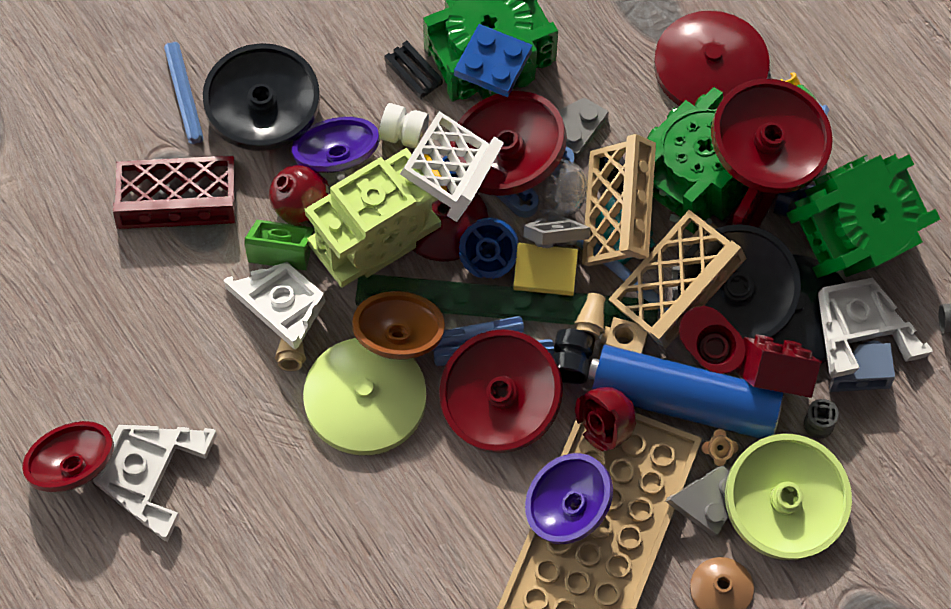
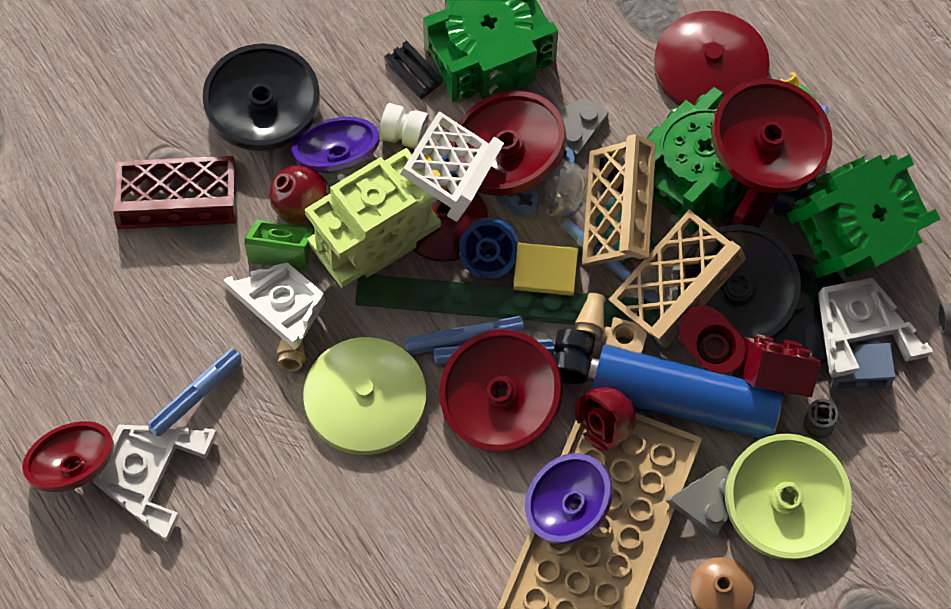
medium blue axle [164,42,204,144] -> none
dark orange dish [352,291,445,360] -> none
blue plate [454,24,532,97] -> none
light grey wing [523,213,590,248] -> none
light nougat plate [701,429,738,466] -> none
none -> medium blue axle [148,349,242,437]

